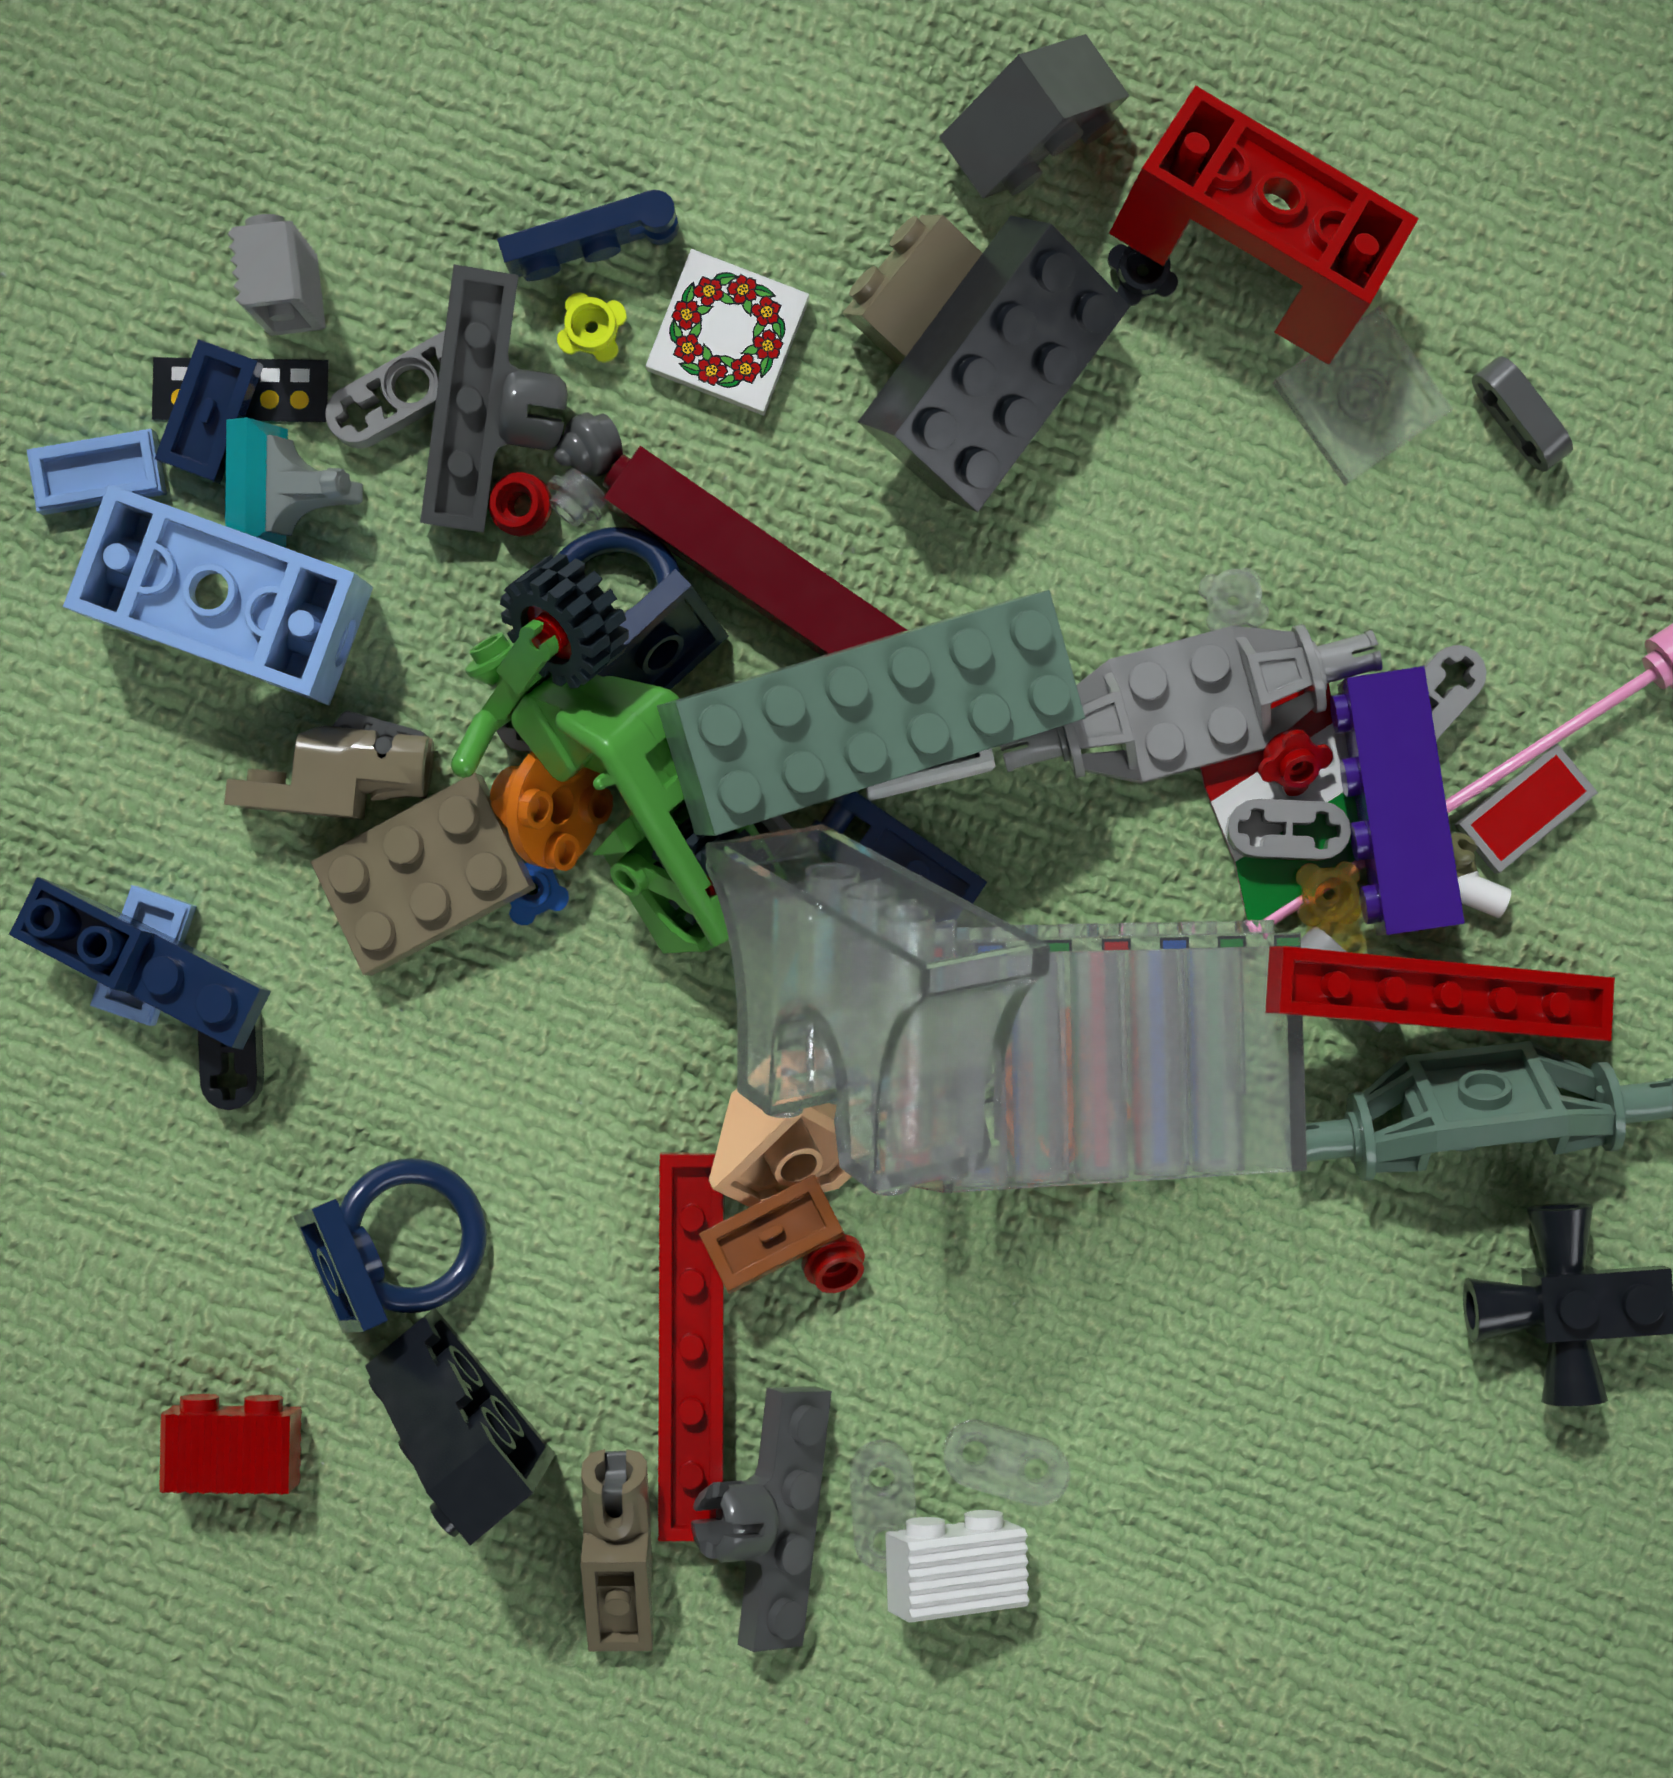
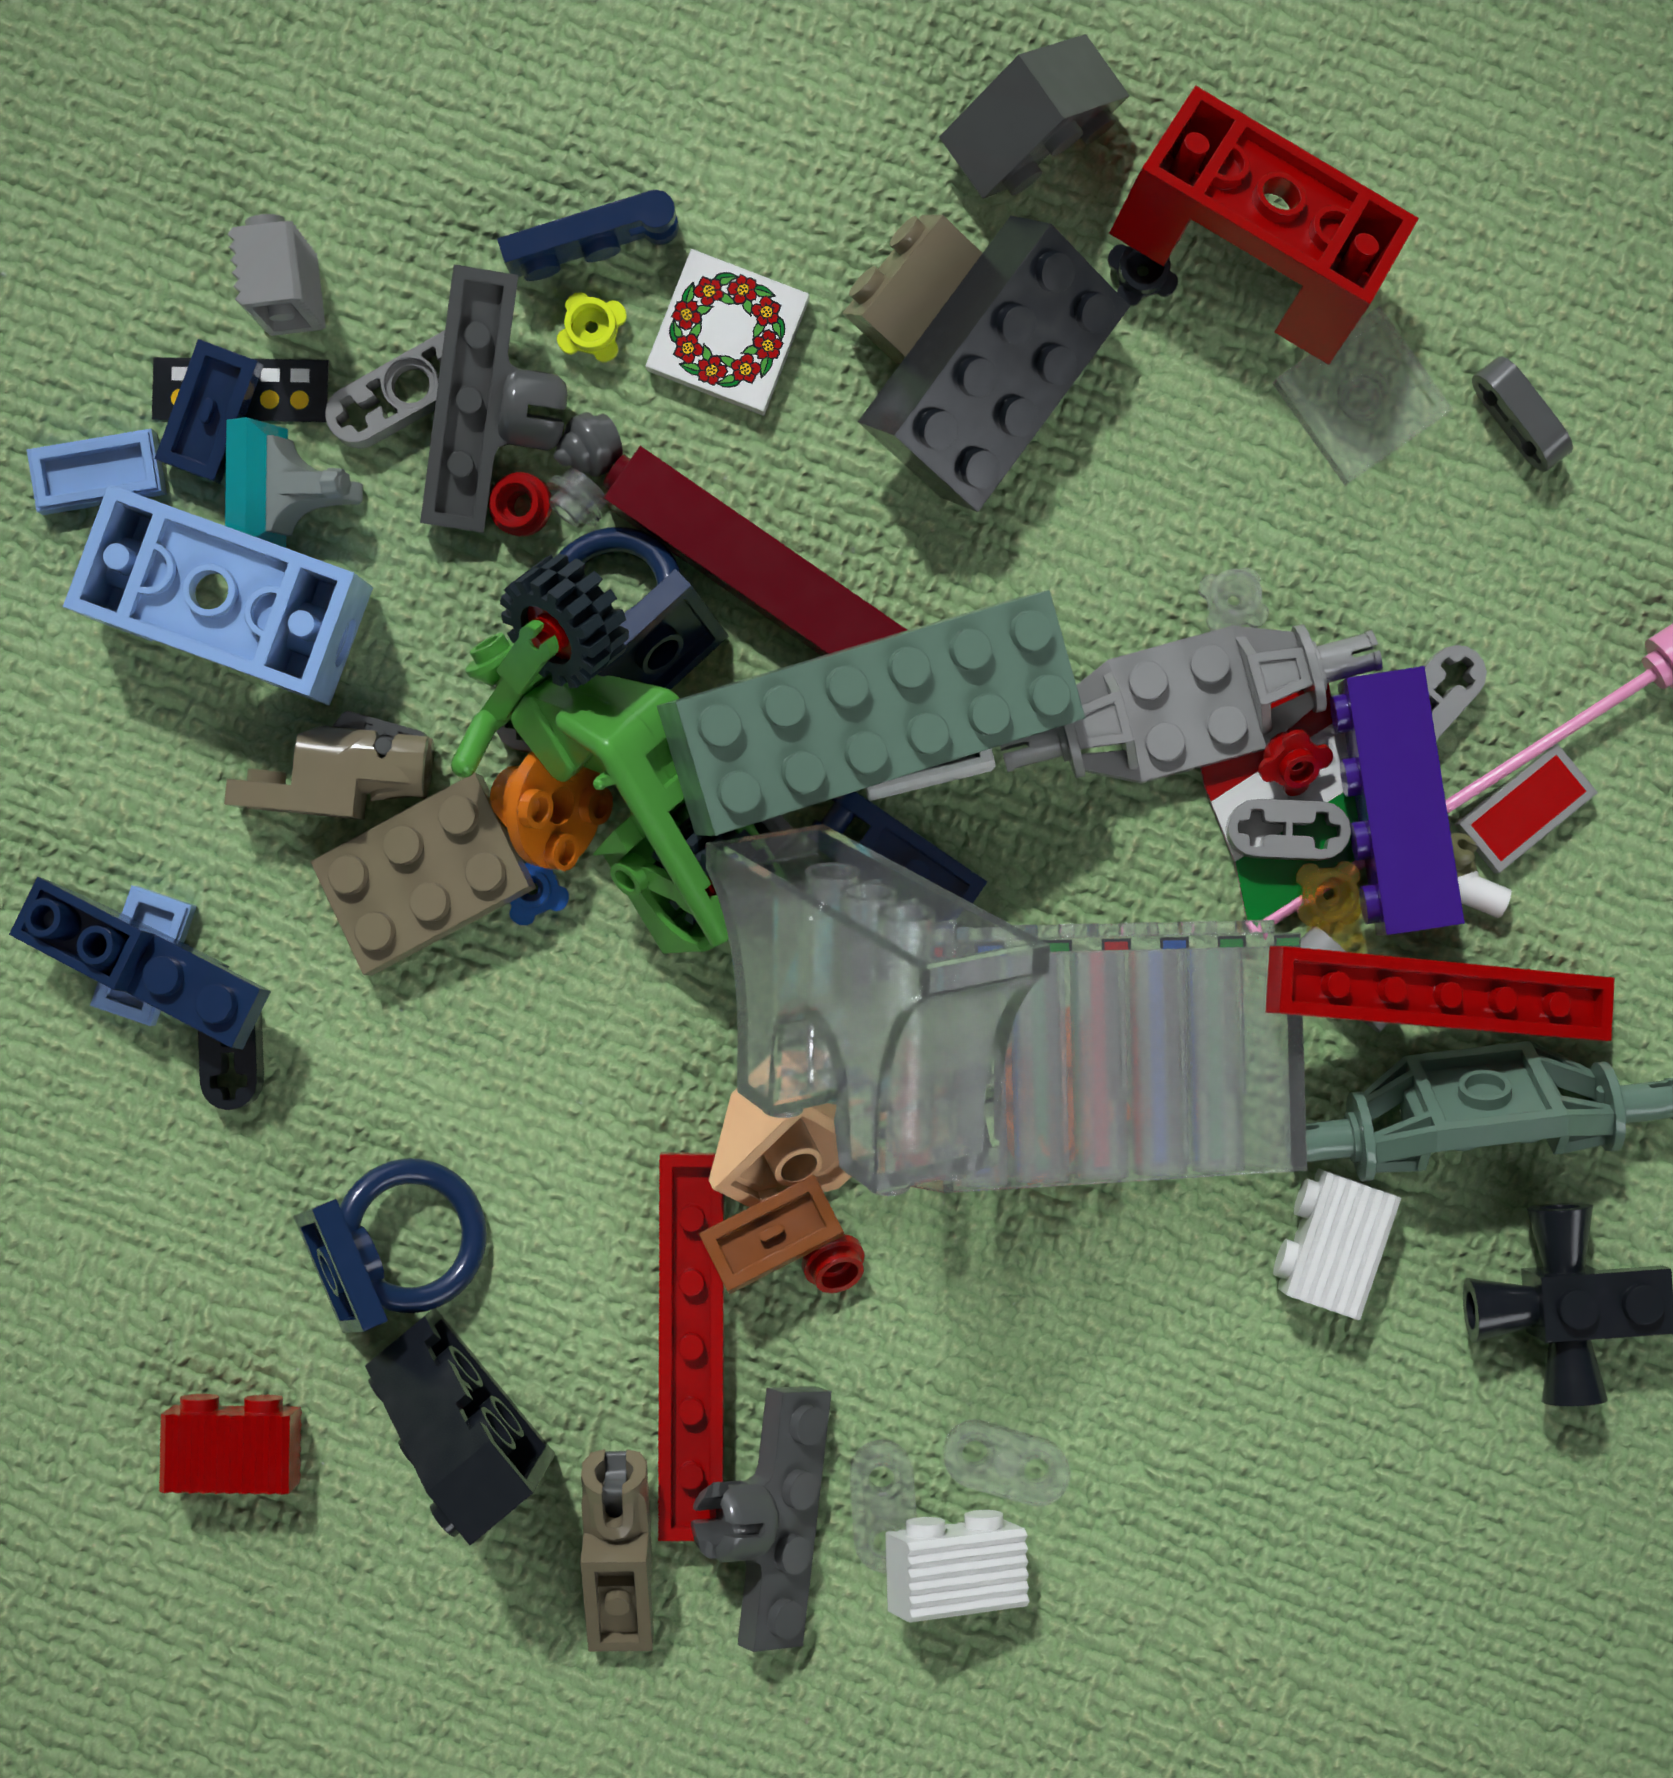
none -> white brick [1273,1168,1401,1320]

